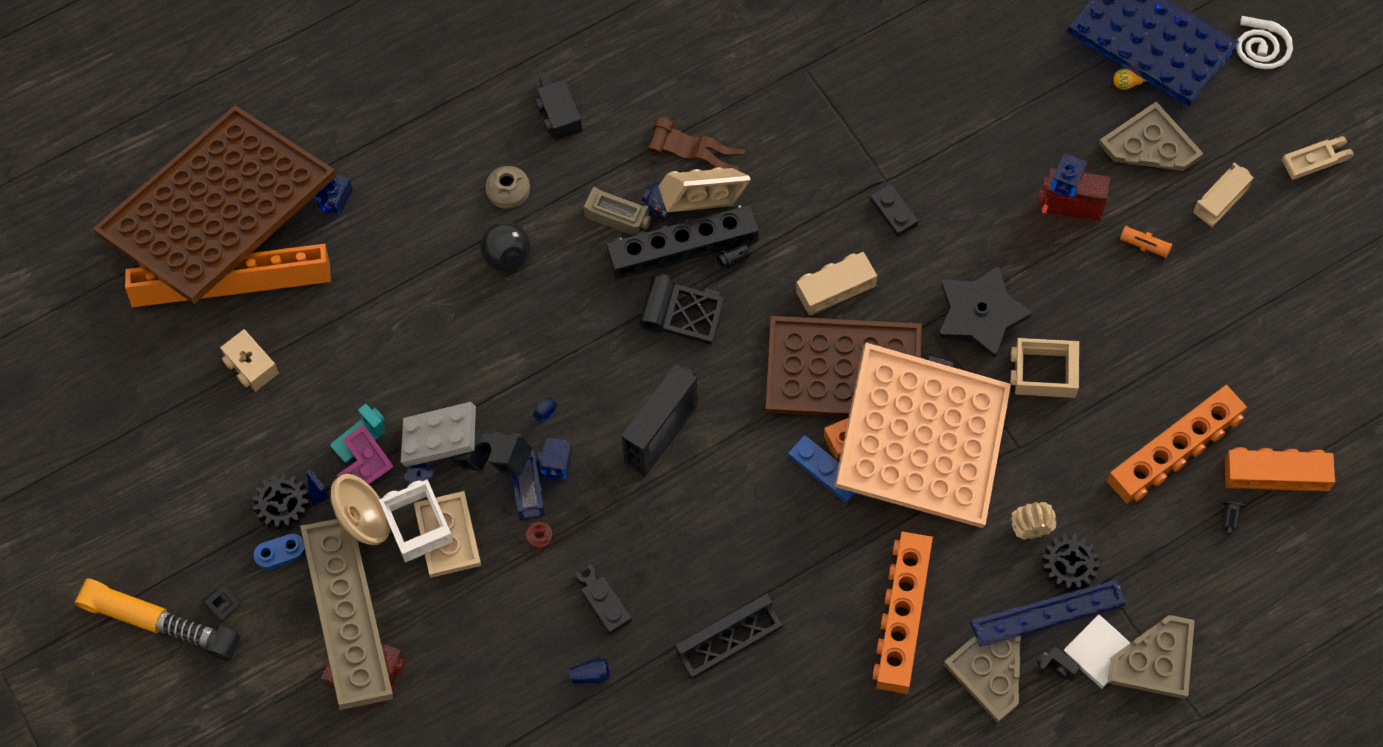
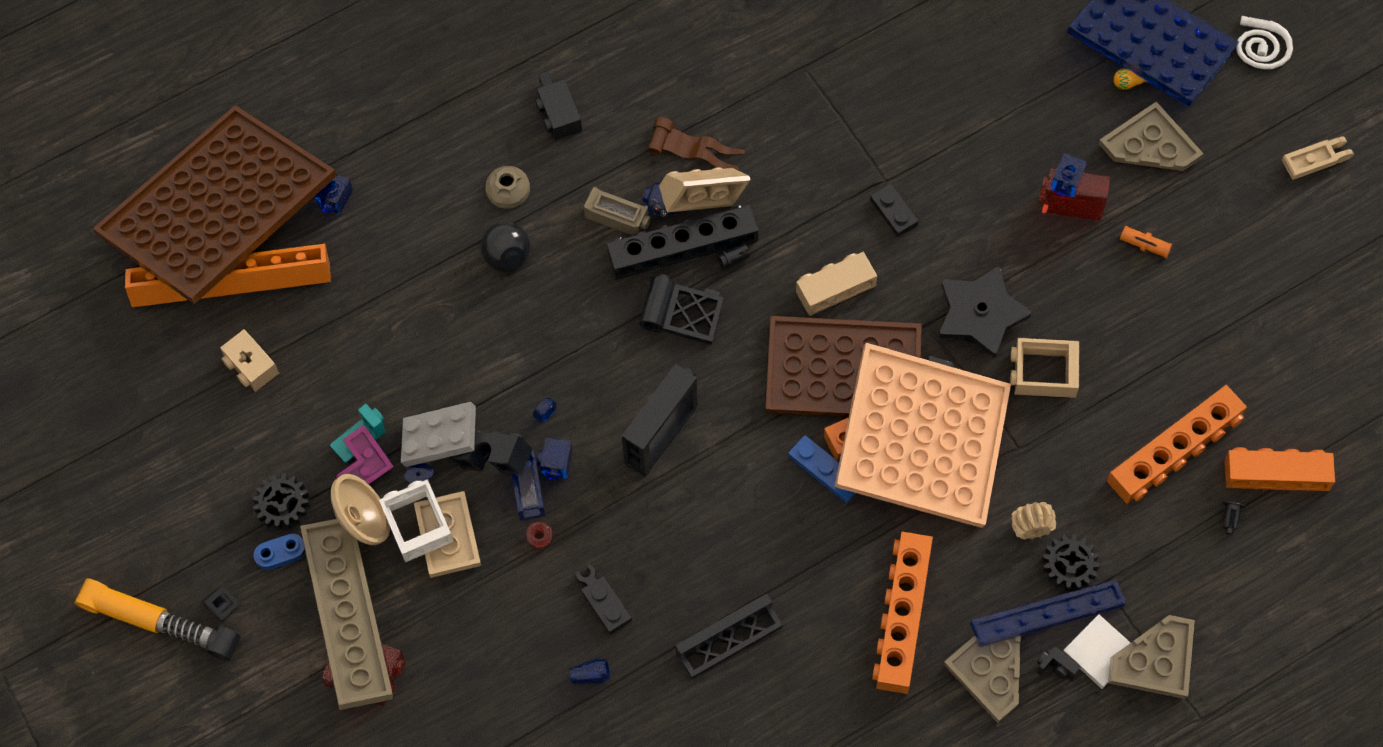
clear blue slope [307,470,328,507] -> none
tan window [1193,163,1254,227] -> none

